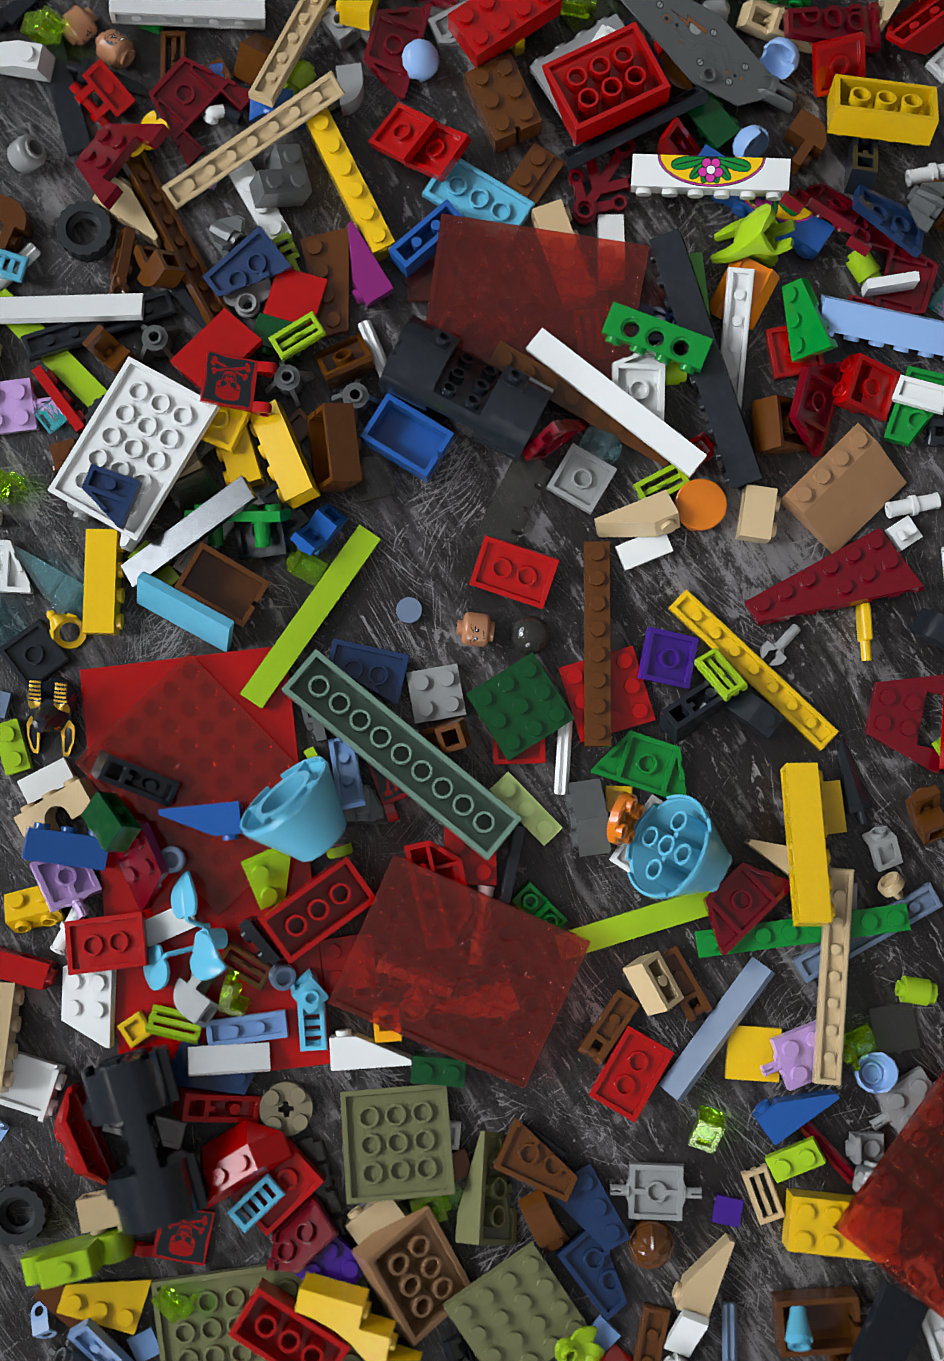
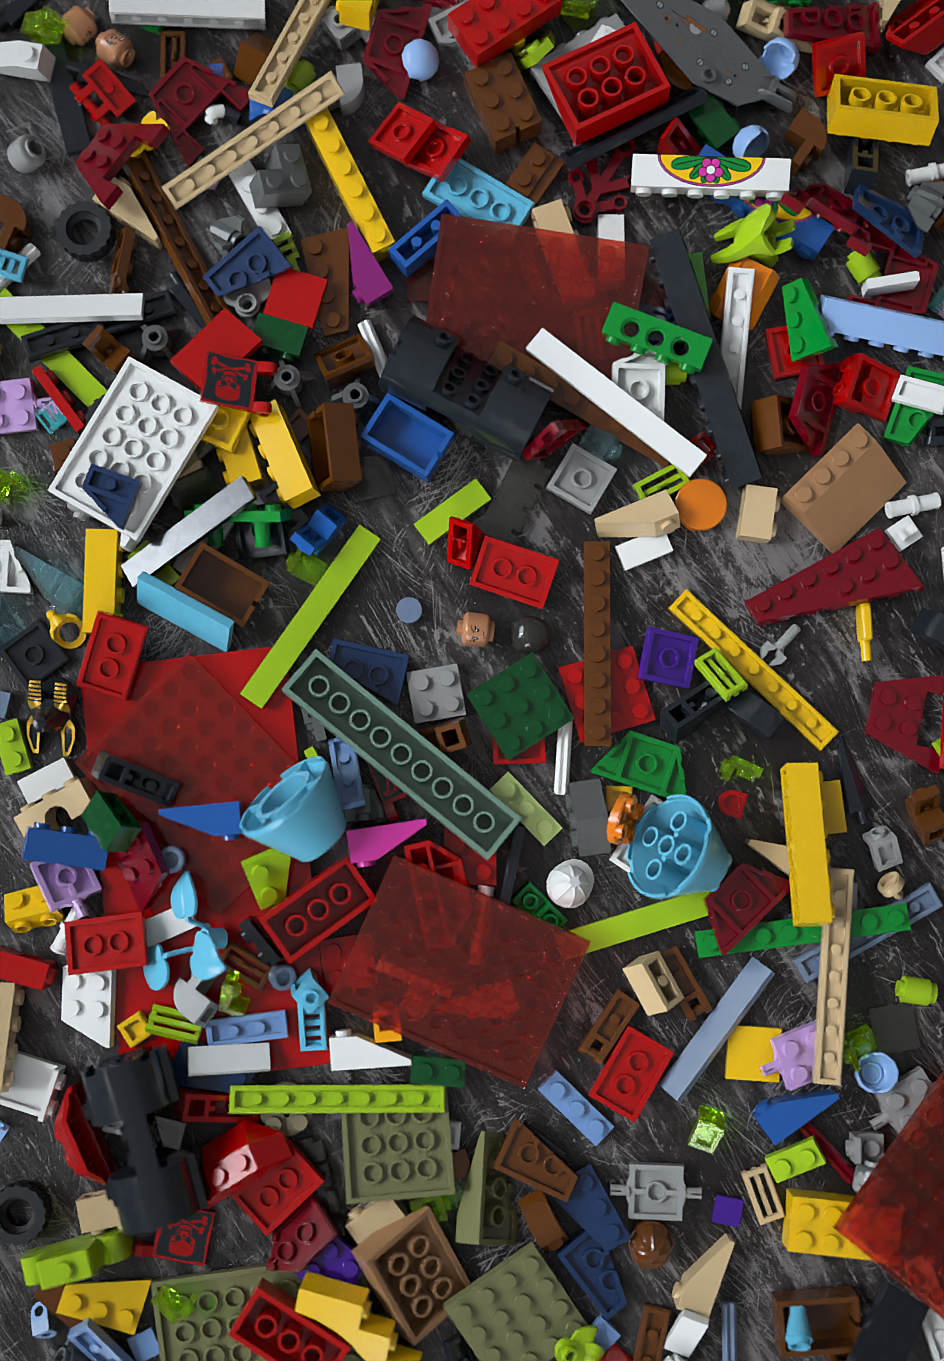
reddish brown brick [132,244,186,289] -> none
medium azure slope [227,1174,286,1233] -> none
lime tile [268,311,326,362] -> none
lime tile [326,841,353,859] -> none
none -> red tile [76,610,150,701]
none -> lime tile [229,1085,445,1114]
none -> dark pink slope [346,818,429,867]
none -> lime tile [414,479,491,546]
none -> red slope [447,516,485,570]
none -> lime wing [515,30,556,71]
none -> medium blue plate [538,1069,614,1146]
none -> white piece [546,859,594,908]
none -> red tile [718,790,748,819]
none -> clear neon green bracket [719,755,763,781]

